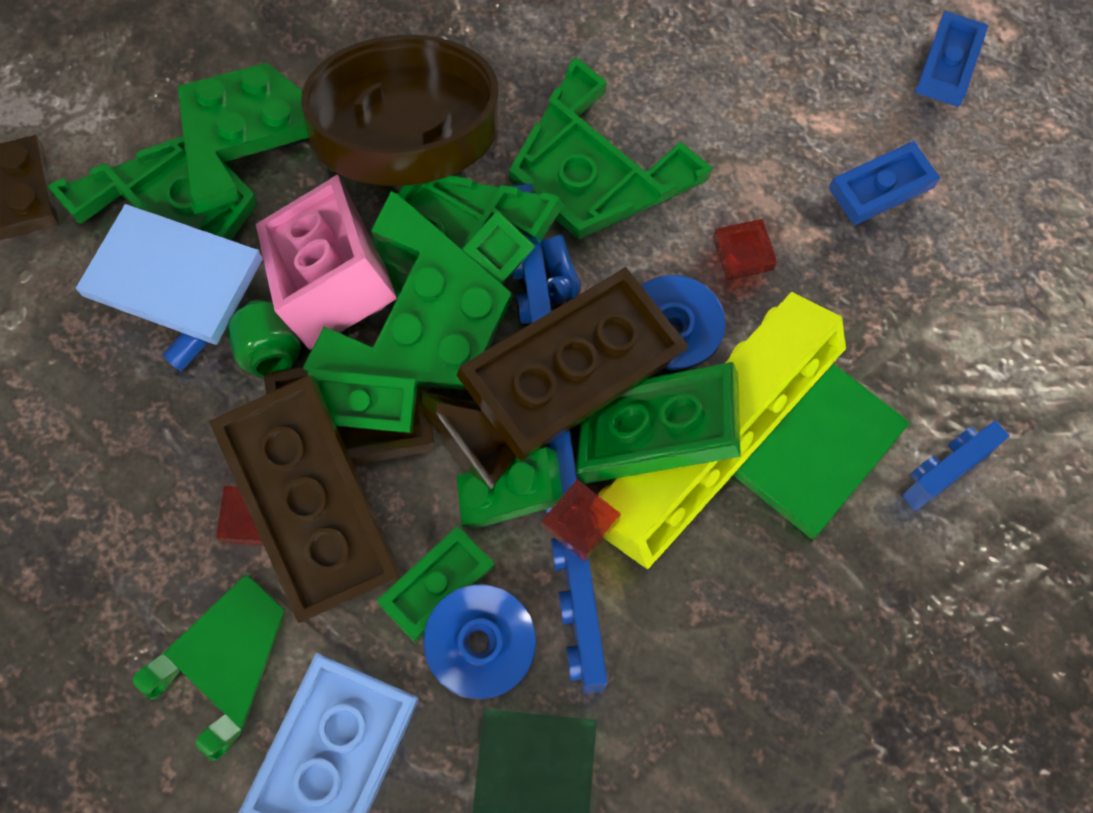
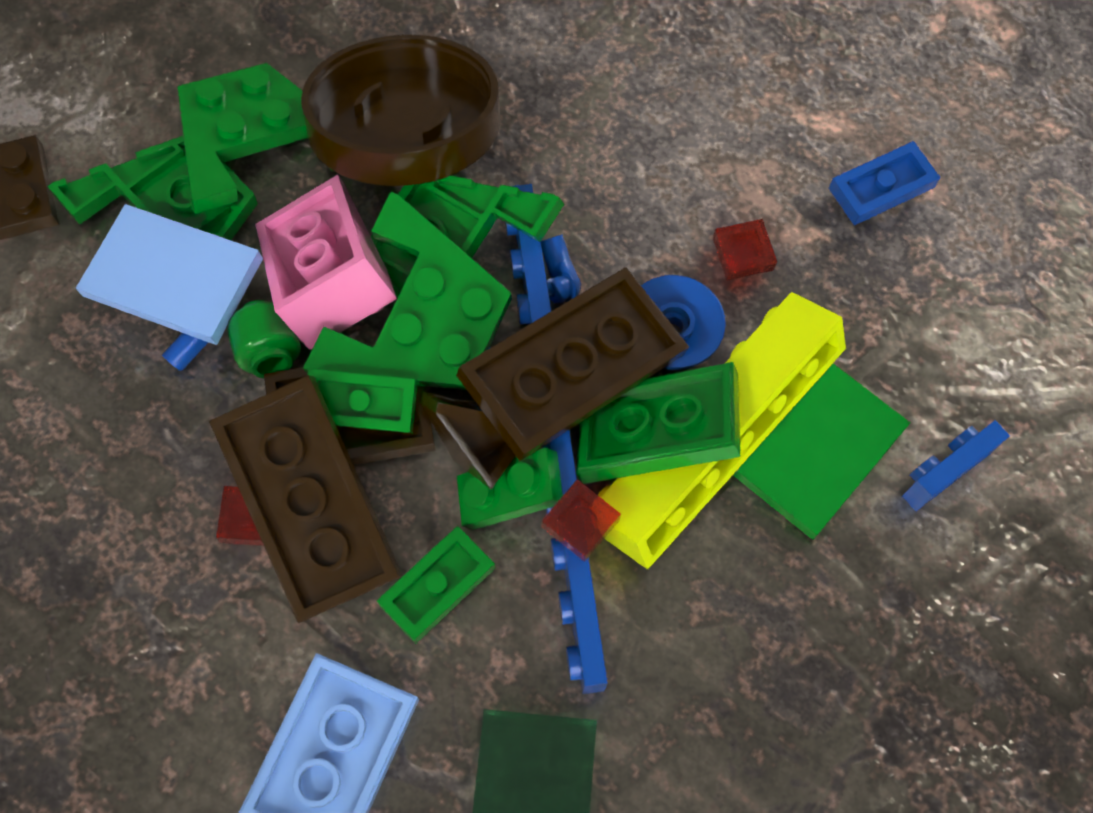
green flag [132,574,286,761] -> none
blue dish [423,585,536,699] -> none
green plate [462,211,537,284] -> none
green wing [509,57,713,240] -> none
blue plate [914,11,989,107] -> none

